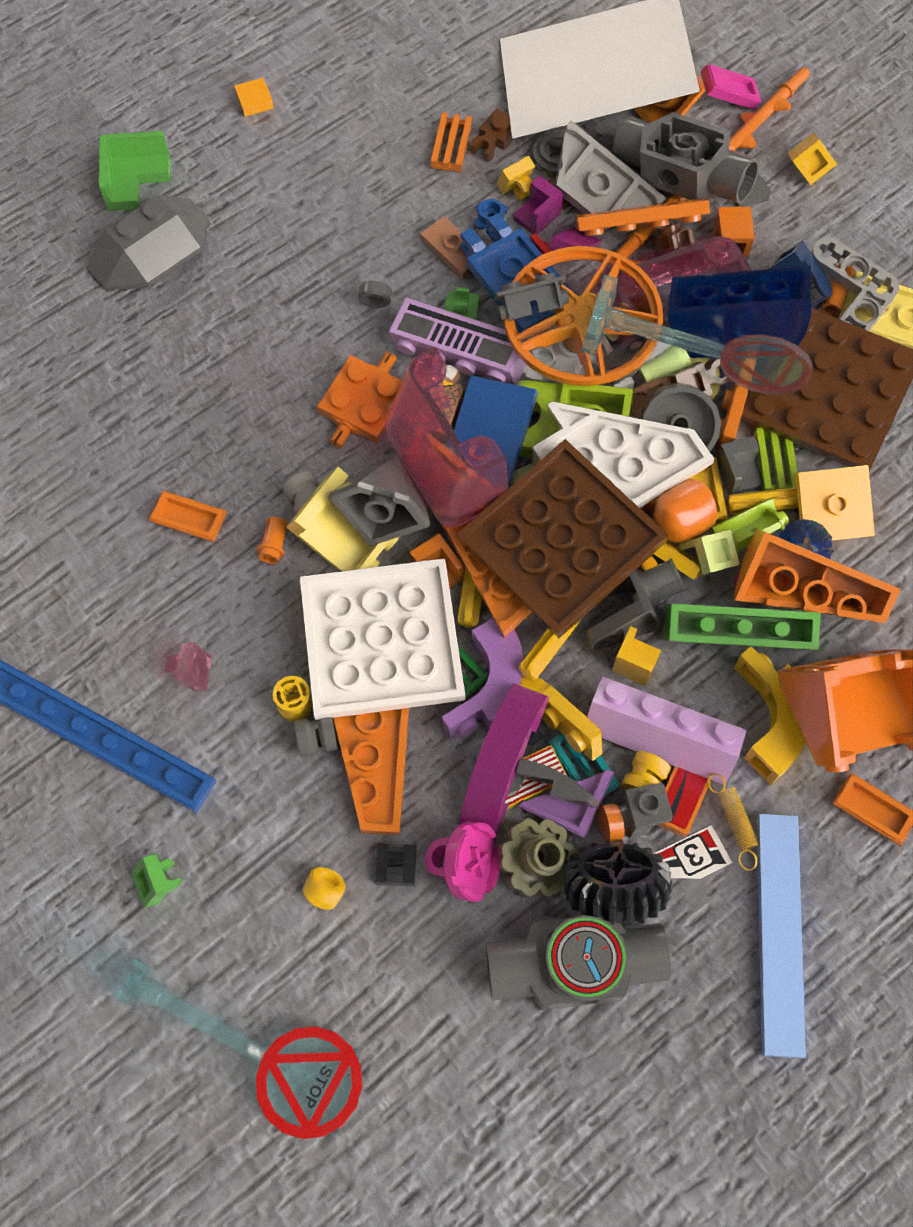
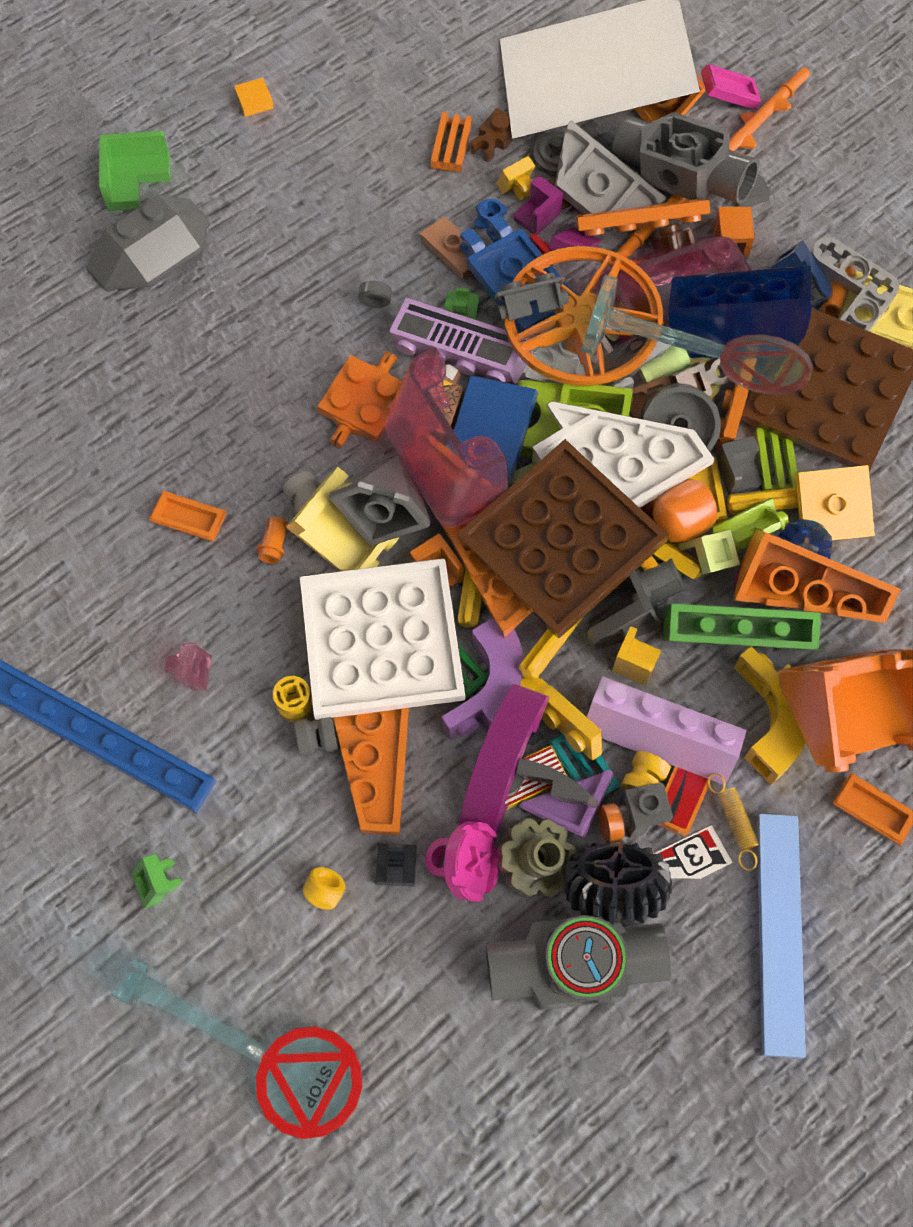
yellow panel [788,132,837,185] -> none

